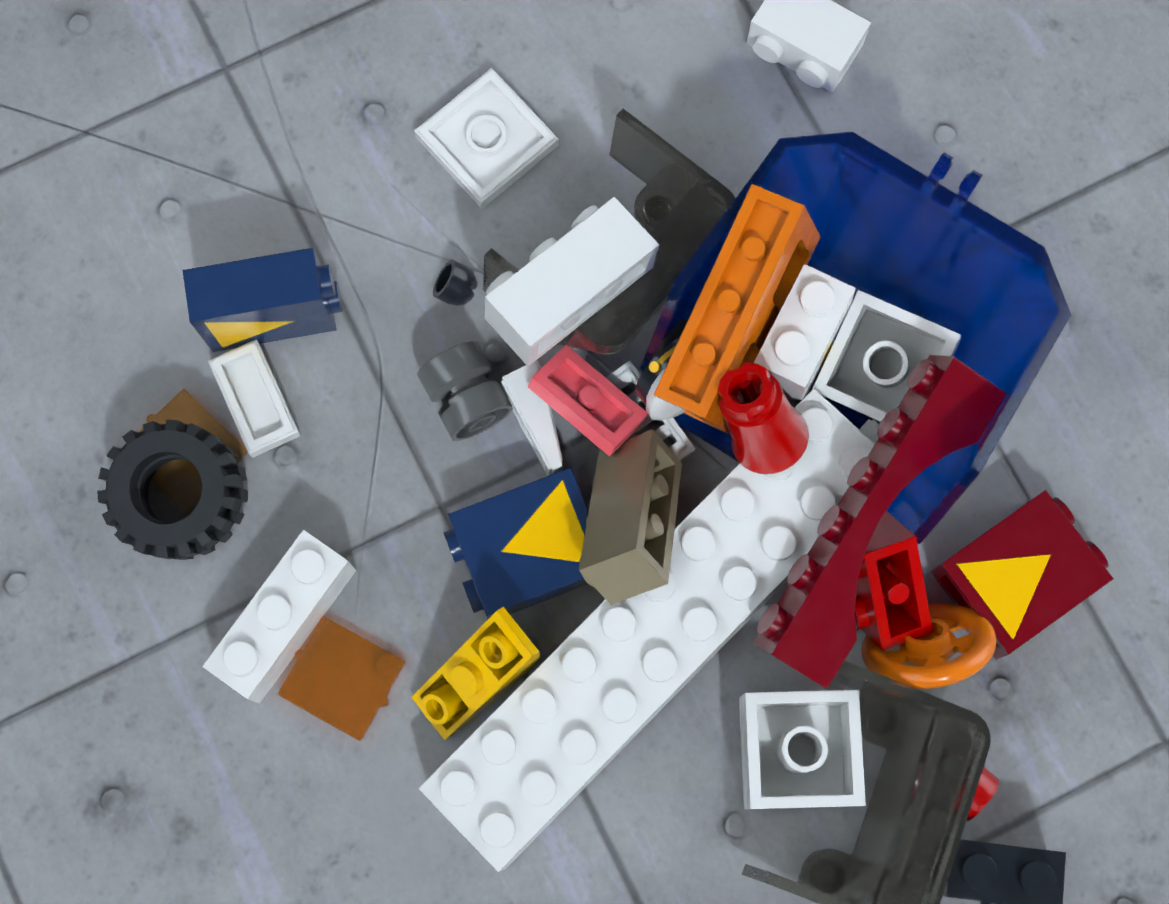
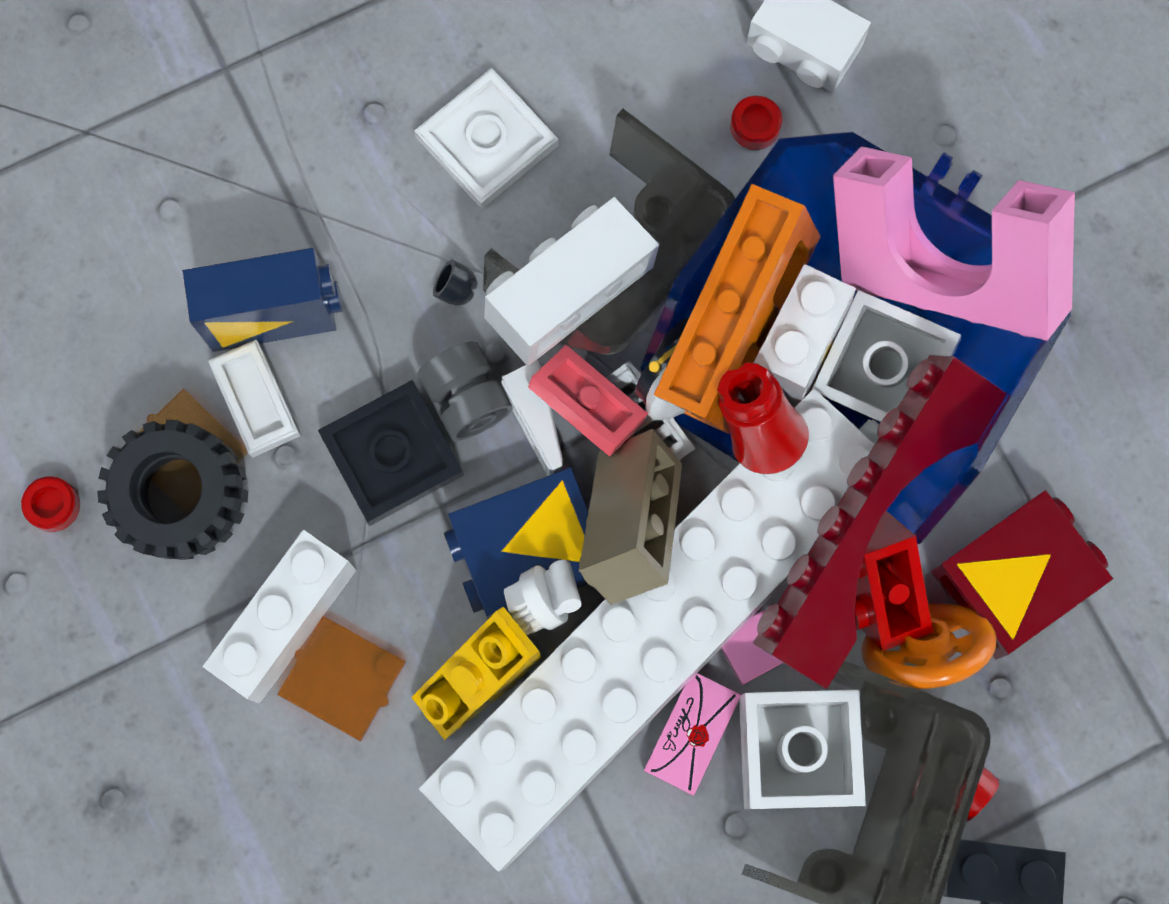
none -> red tile [21,476,80,532]
none -> black plate [318,380,464,526]
none -> white piece [504,560,581,635]
none -> bright pink tile [644,673,741,796]
none -> bright pink tile [721,610,783,686]
none -> red tile [730,95,783,150]
none -> bright pink arch [833,147,1075,341]

